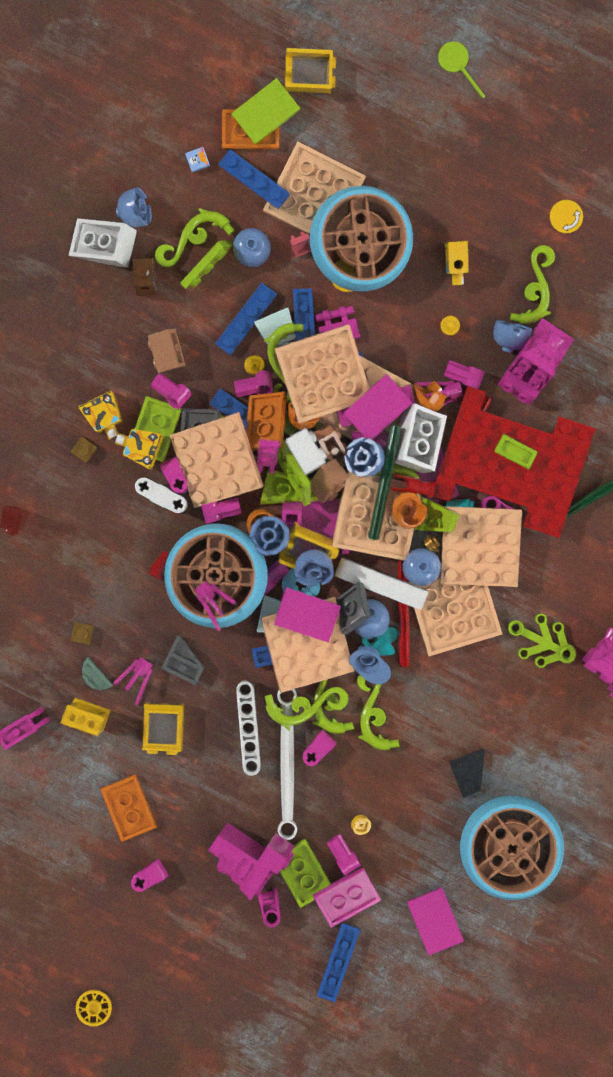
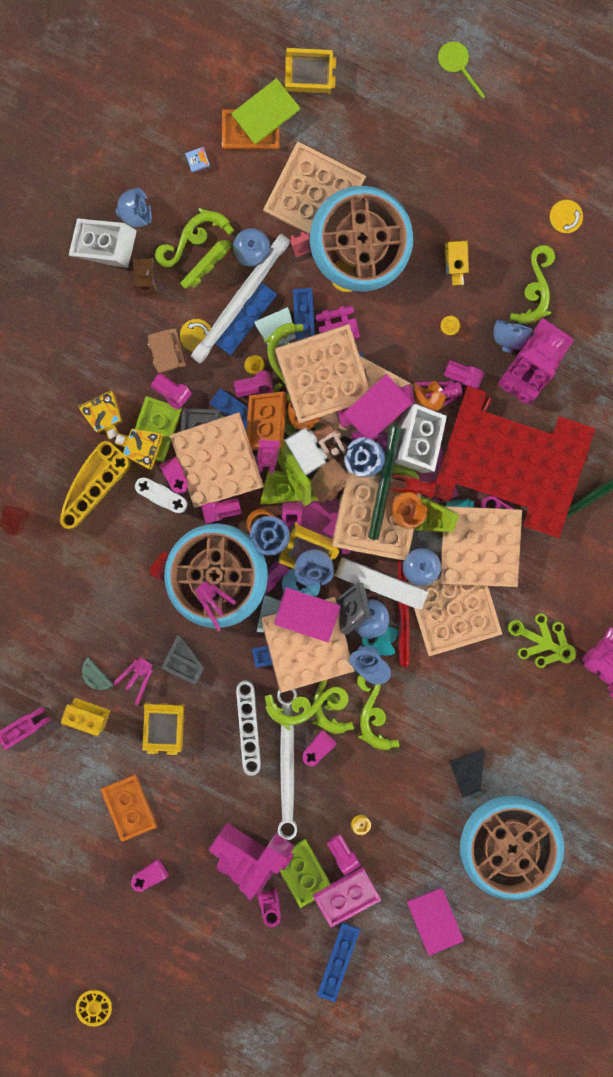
pearl gold plate [71,437,98,463] -> none
pearl gold plate [71,622,94,645] -> none
blue plate [218,150,290,210] -> none
pearl gold plate [424,534,441,552] -> none
lime tile [494,434,538,469] -> none
none -> yellow beam [60,441,131,529]
none -> yellow sticker [180,319,211,352]
none -> white piece [191,233,290,364]

